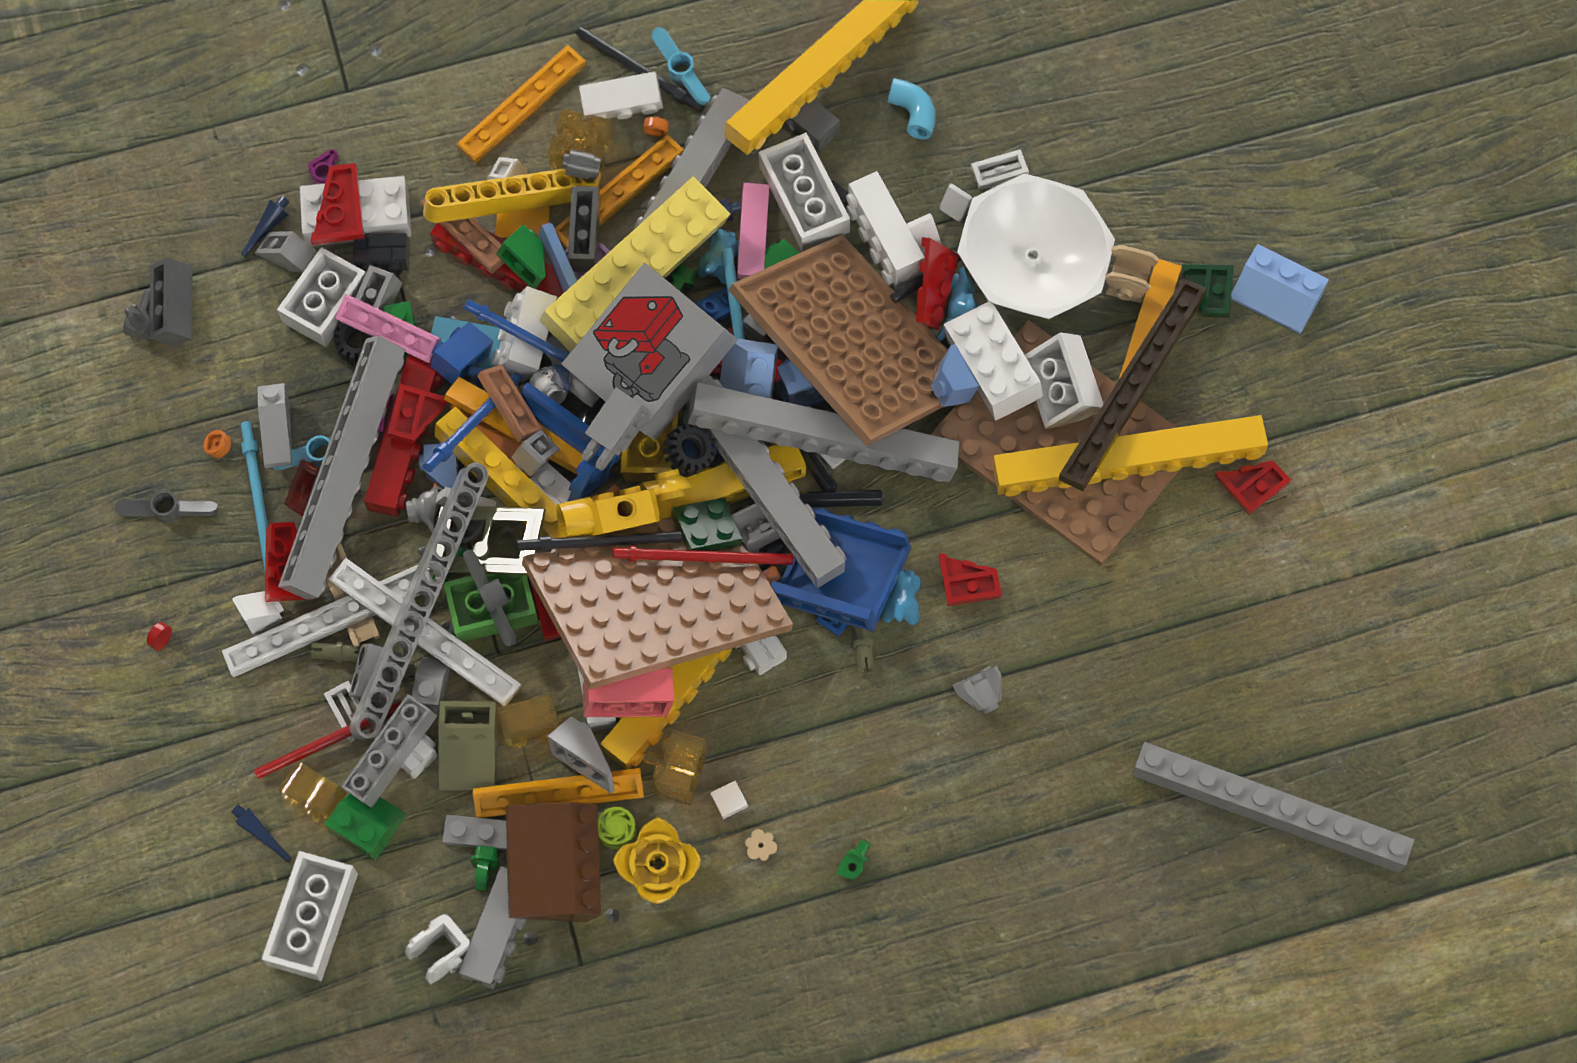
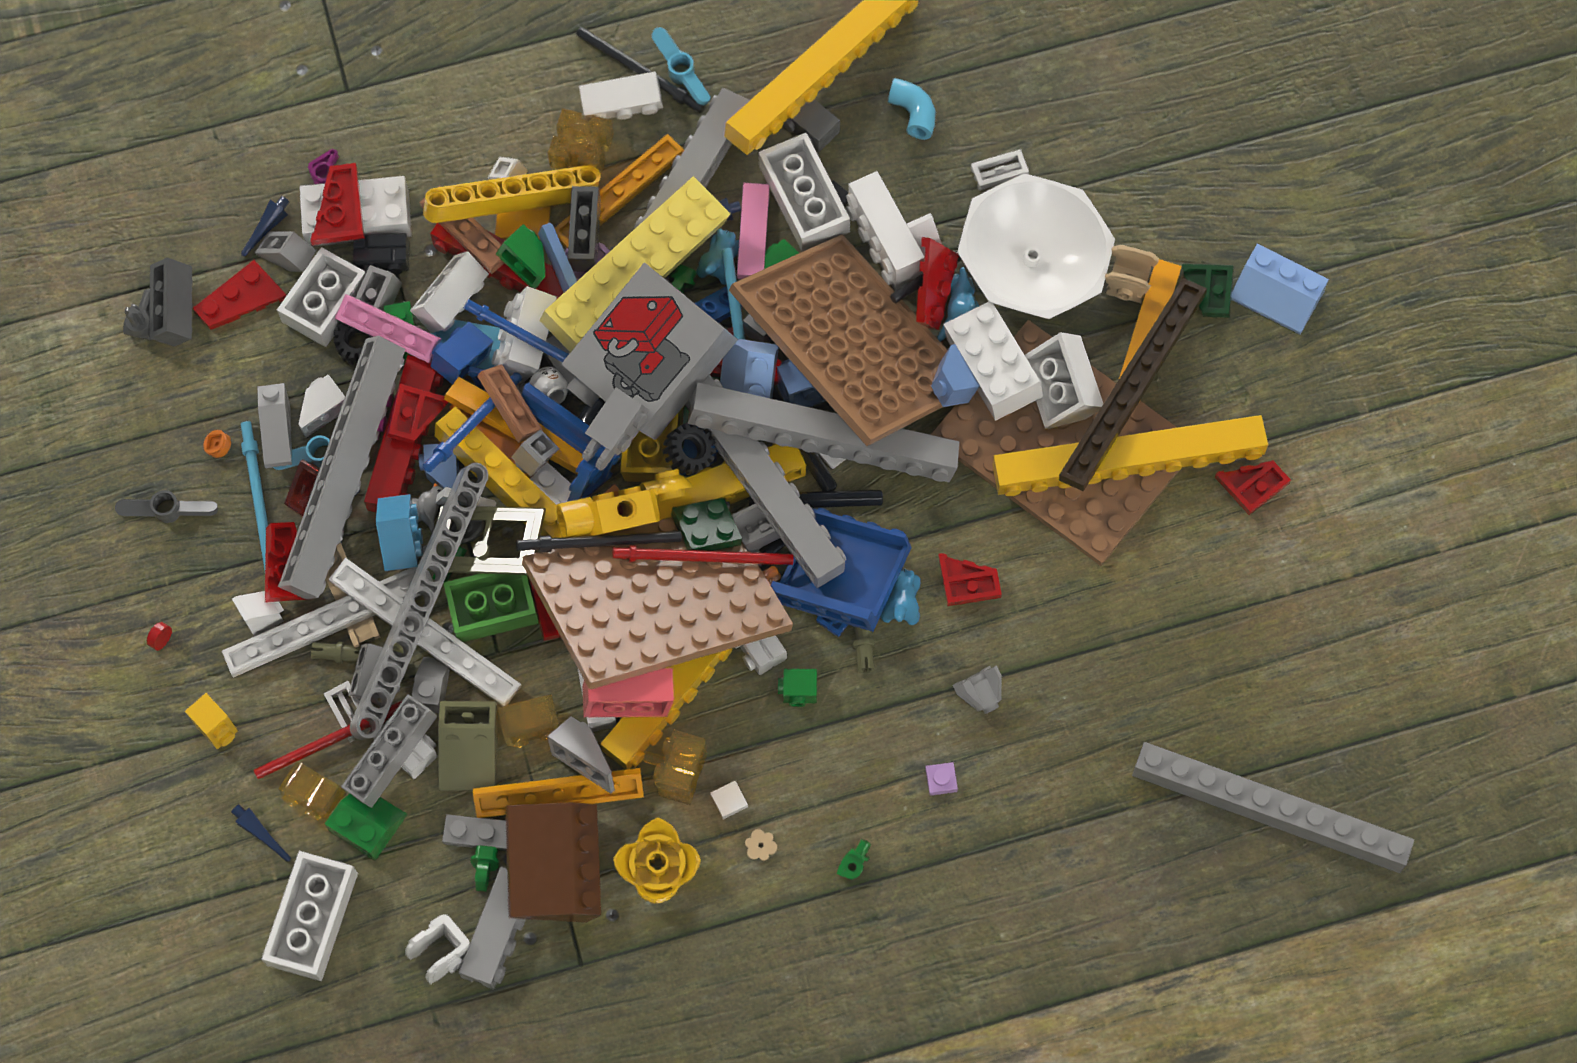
light orange tile [457,45,586,164] -> none
dark grey piece [463,549,516,646] -> none
dark blue piece [551,363,570,391] -> none
dark grey brick [561,149,601,180] -> none
lime wheel [598,807,637,850] -> none
orange tile [643,116,669,137] -> none
white slope [940,184,972,222] -> none
none -> yellow brick [185,693,238,749]
none -> red wing [192,260,287,330]
none -> white slope [299,374,345,438]
none -> dark azure brick [376,494,423,571]
none -> white brick [410,251,489,333]
none -> green brick [778,669,817,707]
none -> lavender plate [925,762,958,796]

